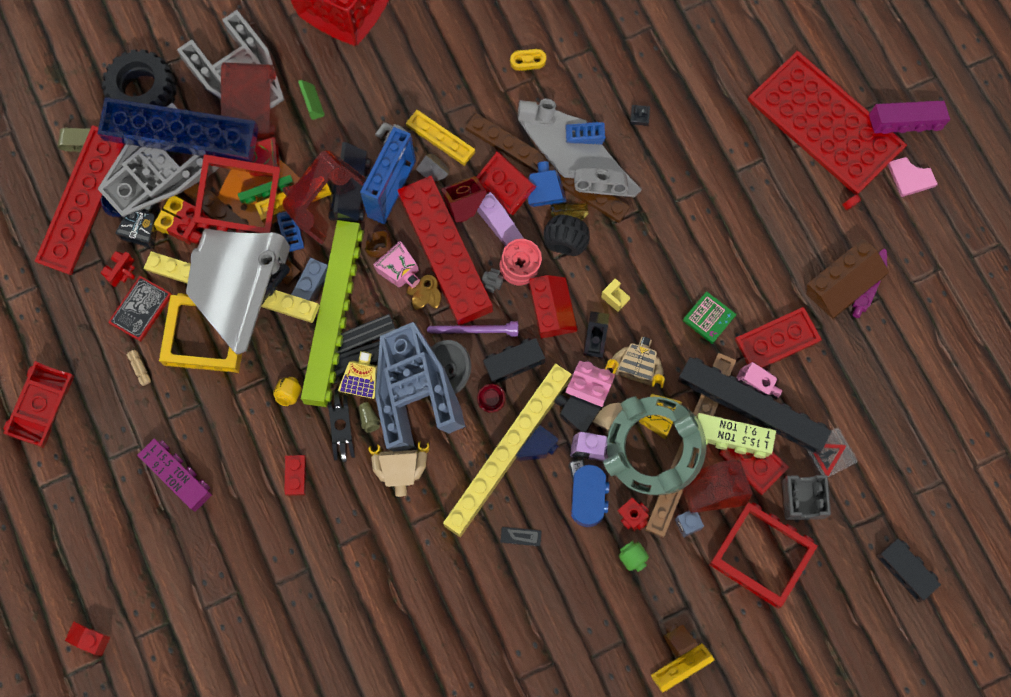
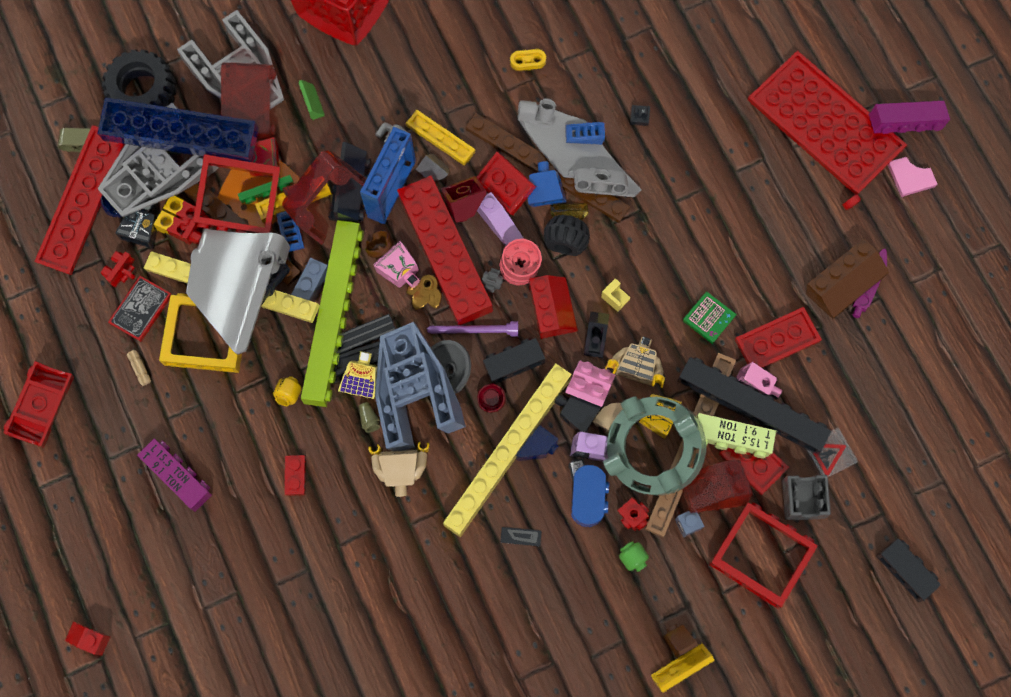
black piece [327,389,355,462] -> none

